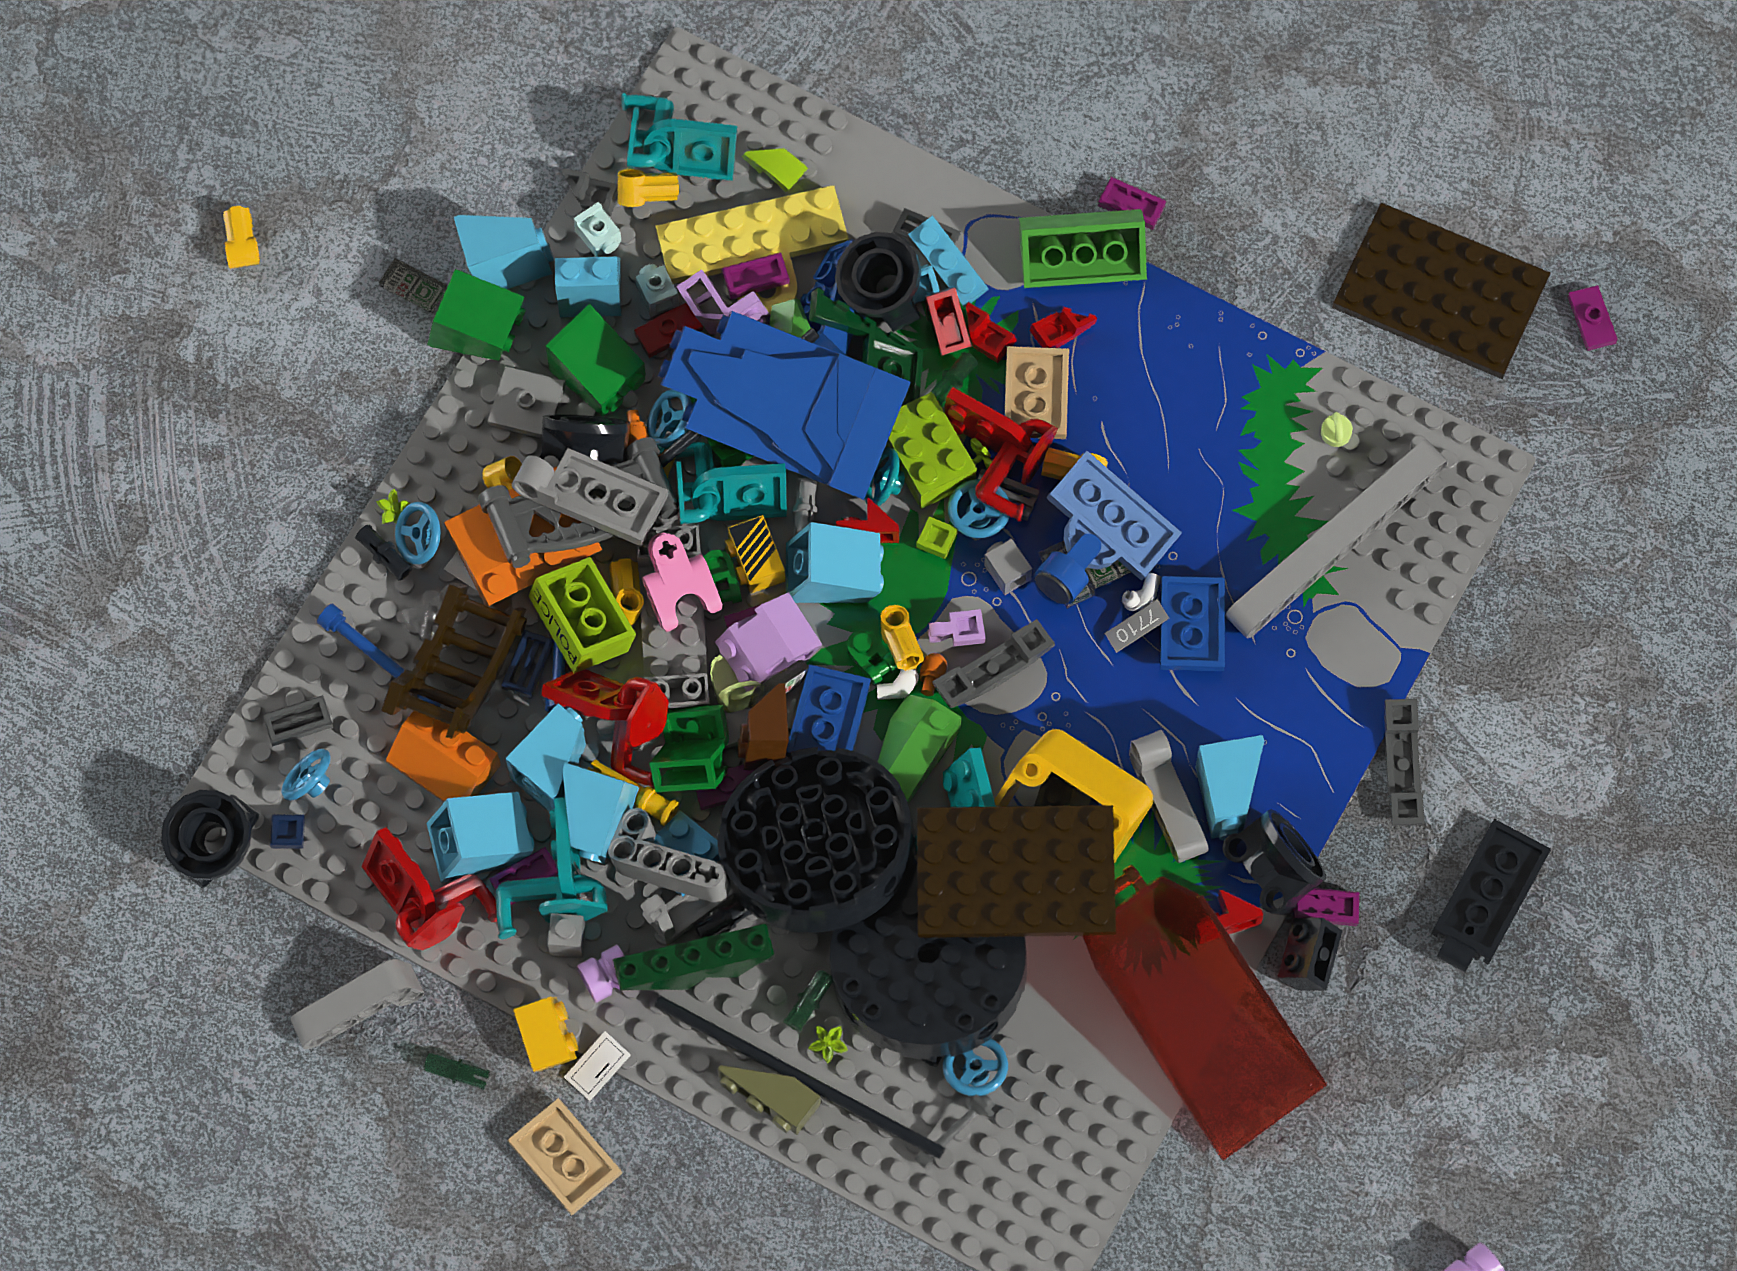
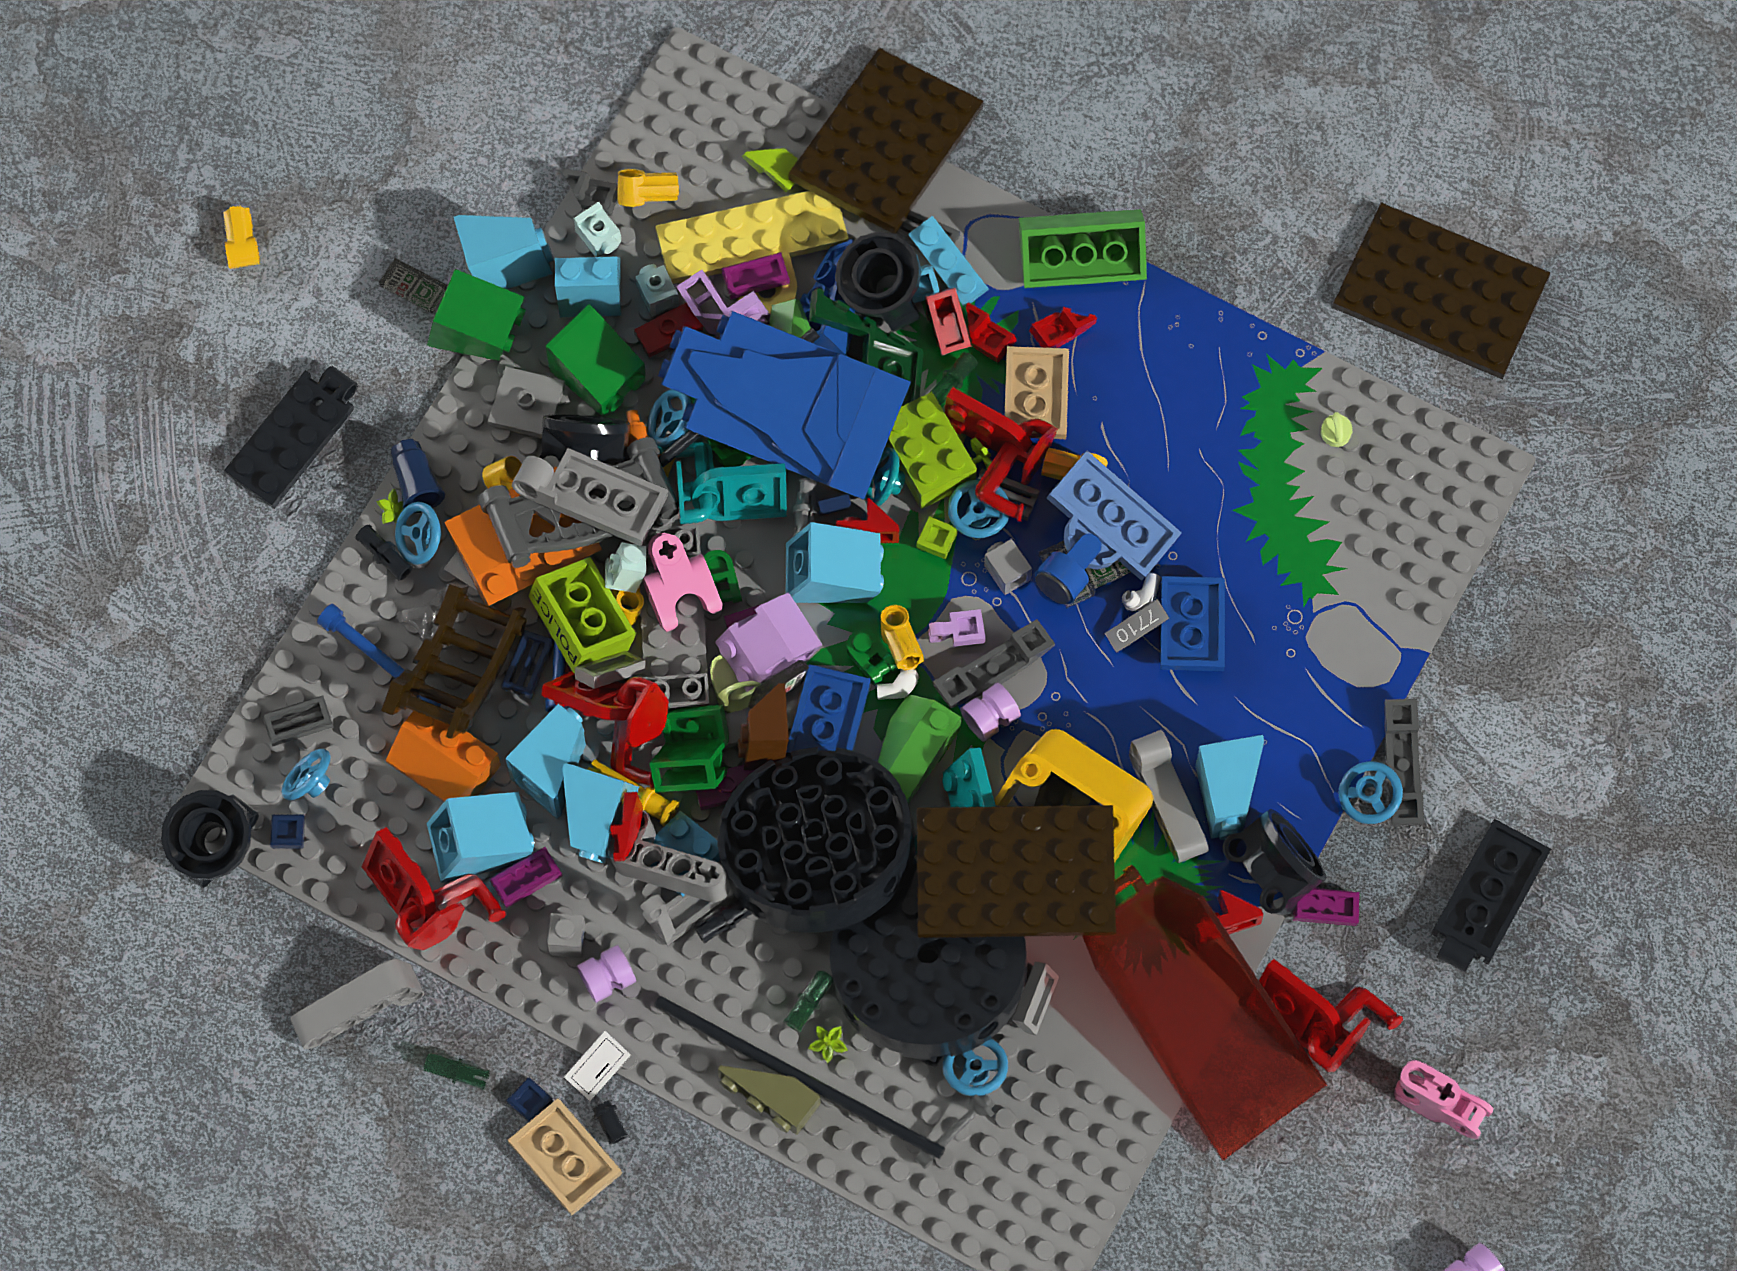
teal plate [496,797,607,939] -> none
yellow brick [513,997,578,1072] -> none
dark green slope [613,924,774,990] -> none
teal plate [621,93,737,181] -> none
brick [724,515,786,594] -> none
orange cylinder [919,653,947,696] -> none
magenta plate [1098,177,1166,230] -> none
light grey beam [1225,440,1448,639] -> none
black brick [1277,918,1343,991] -> none
magenta plate [1568,285,1618,351] -> none
none -> black hinge [224,366,358,509]
none -> dark blue plant [391,439,445,513]
none -> dark blue tile [506,1077,553,1122]
none -> tile [575,651,646,689]
none -> black pin [592,1100,628,1145]
none -> light aqua brick [605,542,646,593]
none -> red slope [610,792,643,862]
none -> dark brown plate [788,47,984,234]
none -> dark blue tile [816,494,851,516]
none -> lavender wheel [960,683,1021,741]
none -> light grey tile [1012,961,1059,1035]
none -> red plate [1247,959,1404,1072]
none -> dark azure piece [1339,761,1403,824]
none -> bright pink piece [1394,1060,1493,1139]

